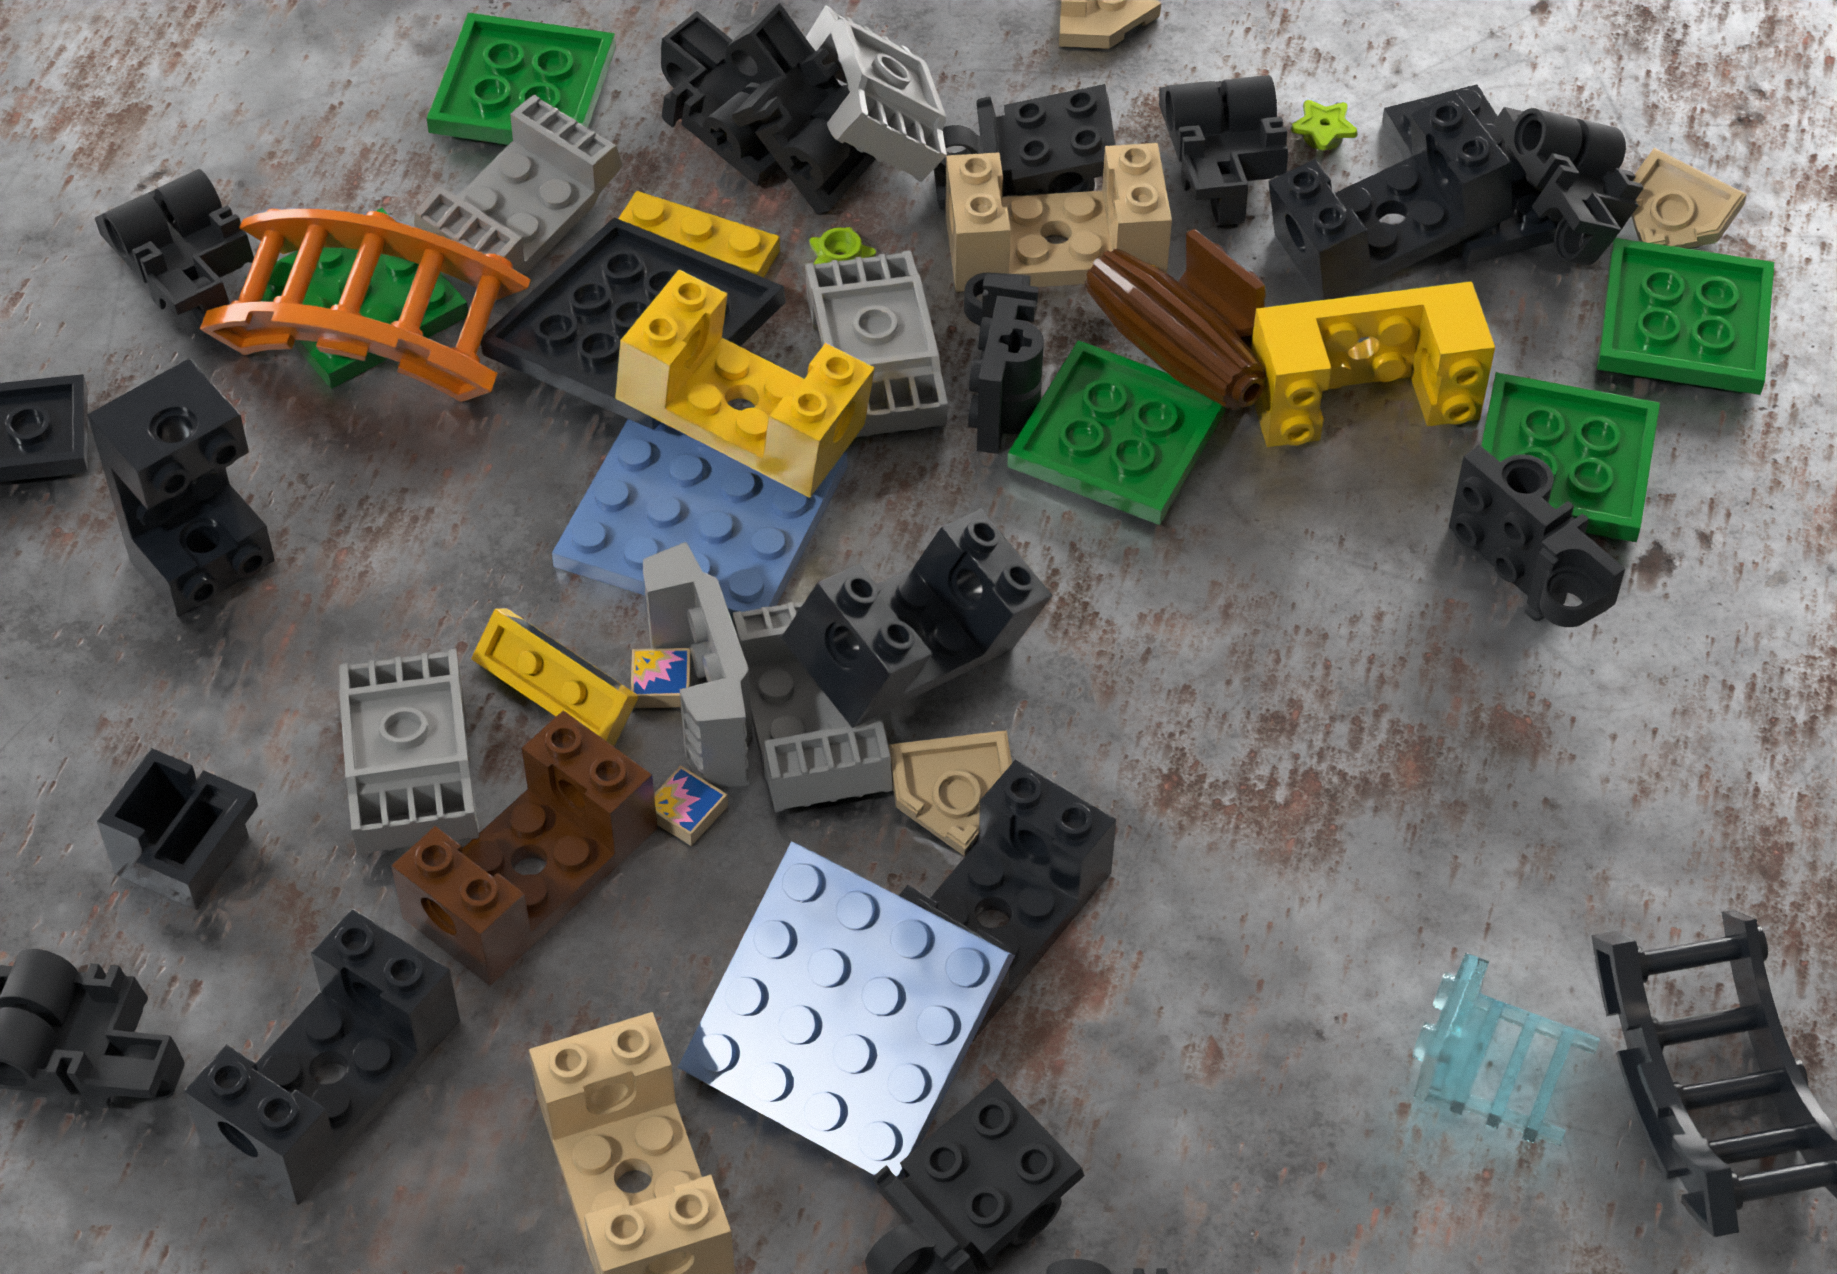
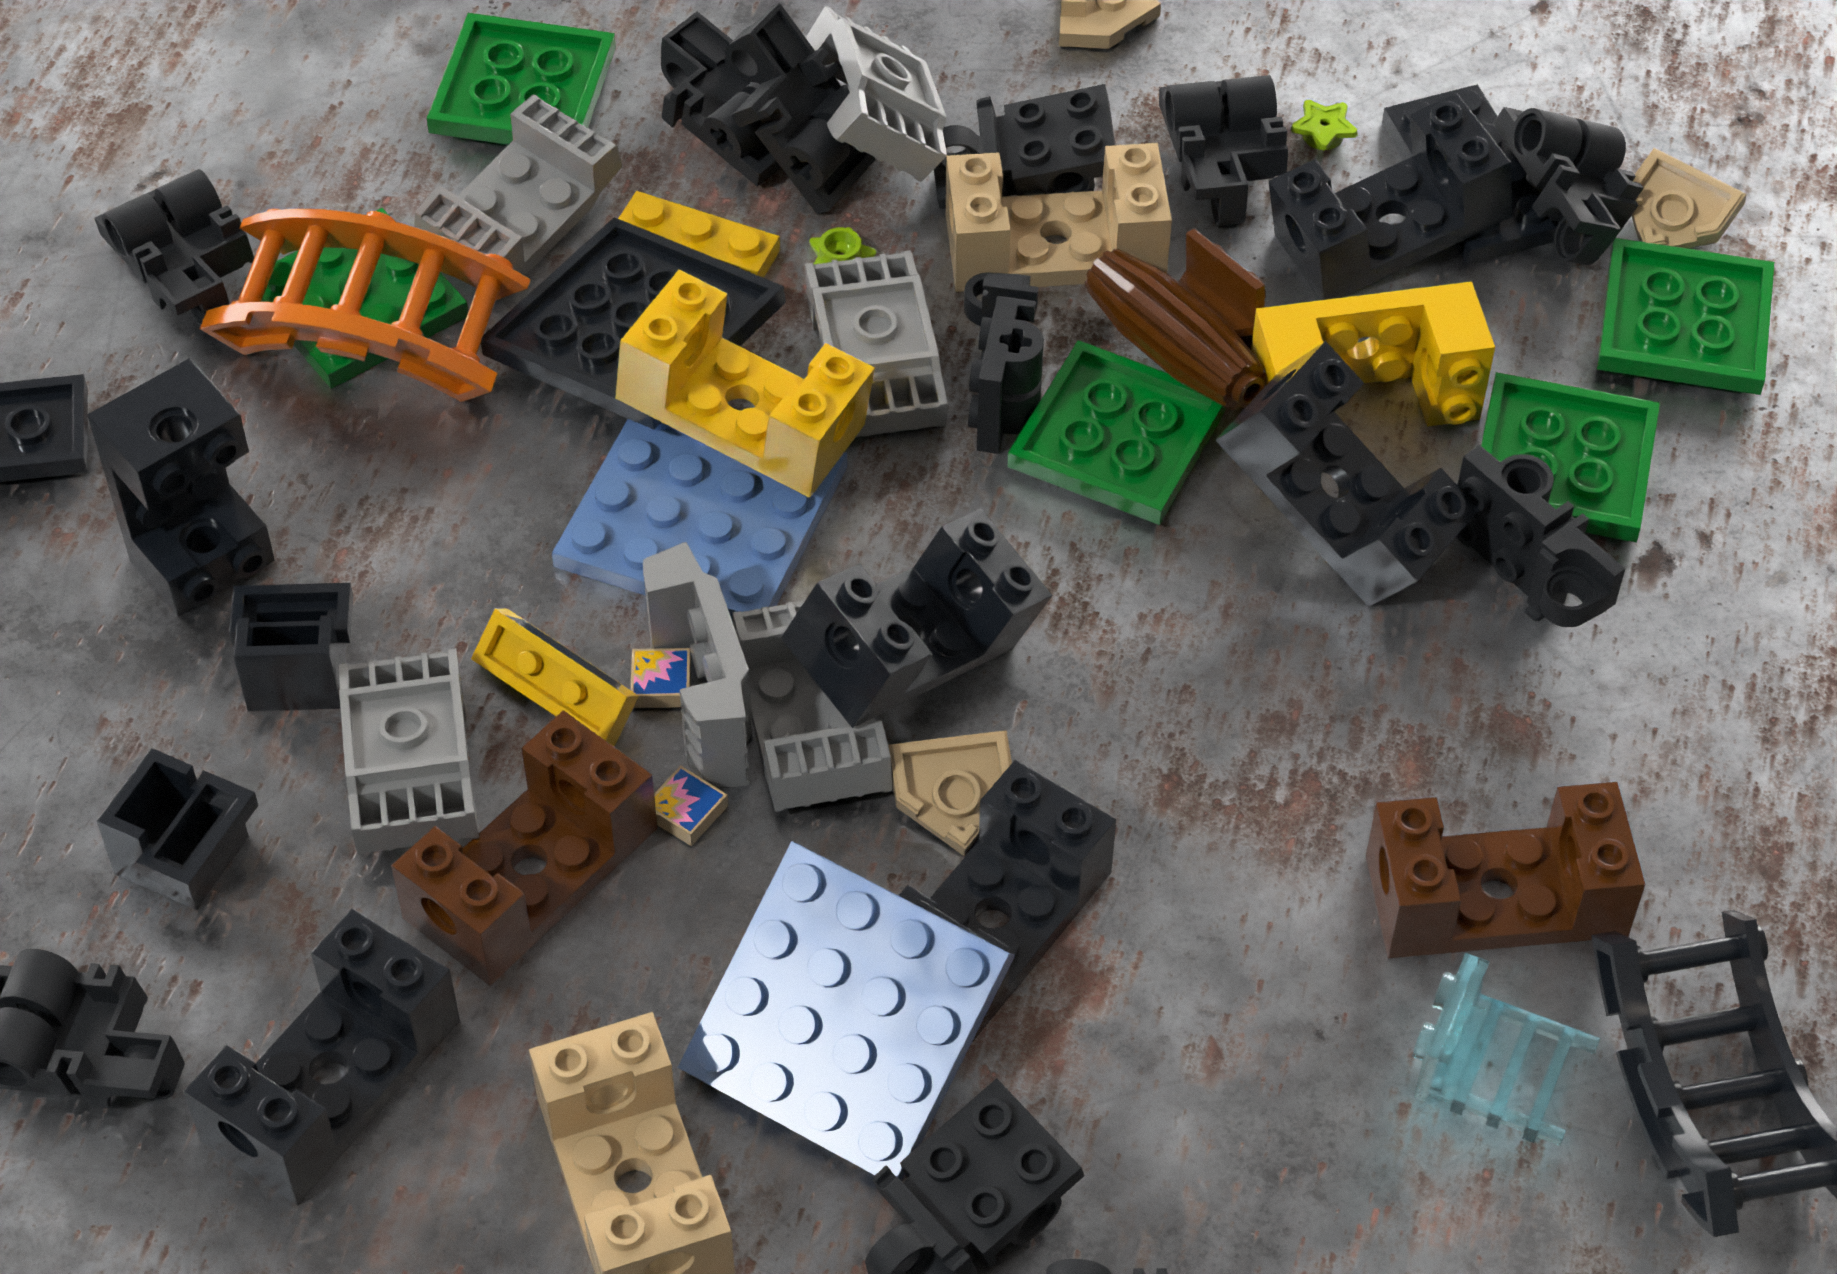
none -> black plate [229,582,353,712]
none -> black plate [1216,341,1479,607]
none -> reddish brown plate [1366,782,1646,959]

